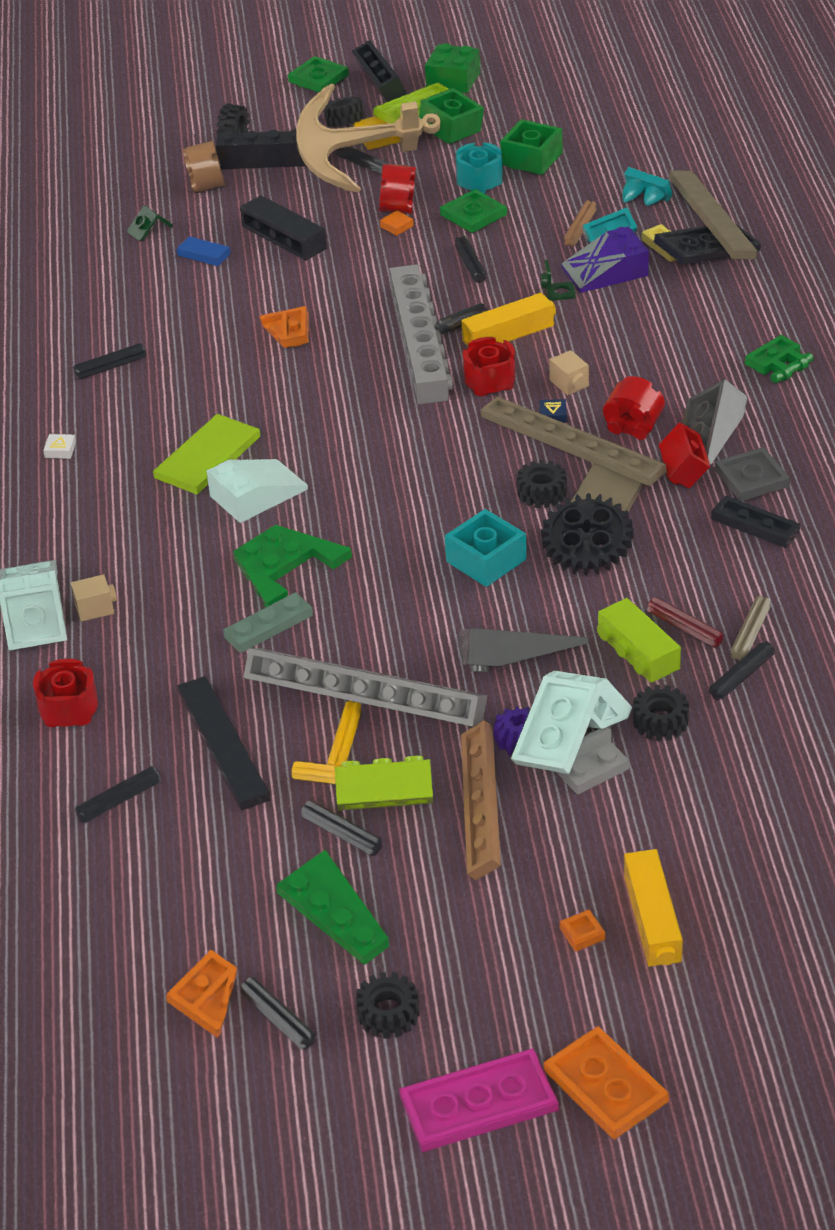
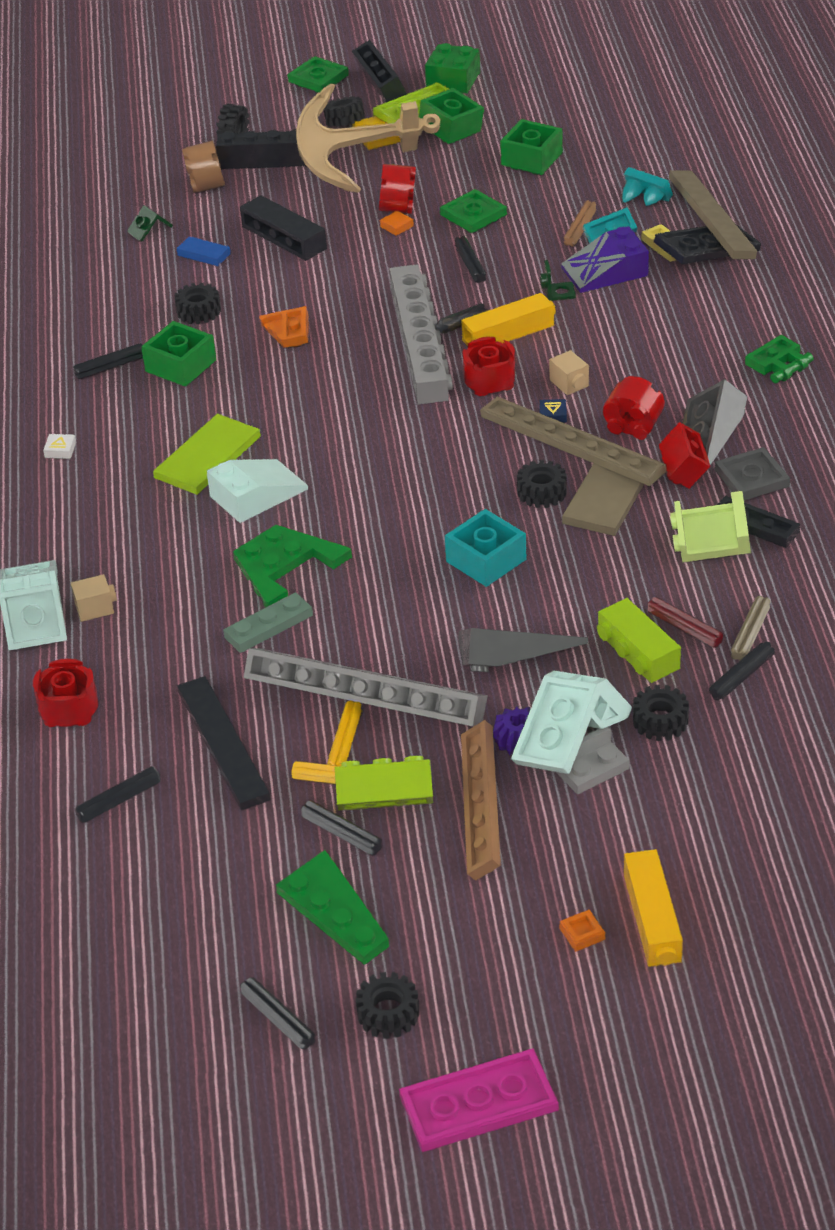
orange wing [166,950,237,1038] -> none
black axle [336,146,390,175] -> none
teal brick [455,142,503,194] -> none
black gear [541,493,634,575] -> none
orange plate [544,1026,669,1140] -> none
none -> green brick [141,321,217,387]
none -> black tyre [175,283,221,324]
none -> yellowish green panel [670,491,751,563]

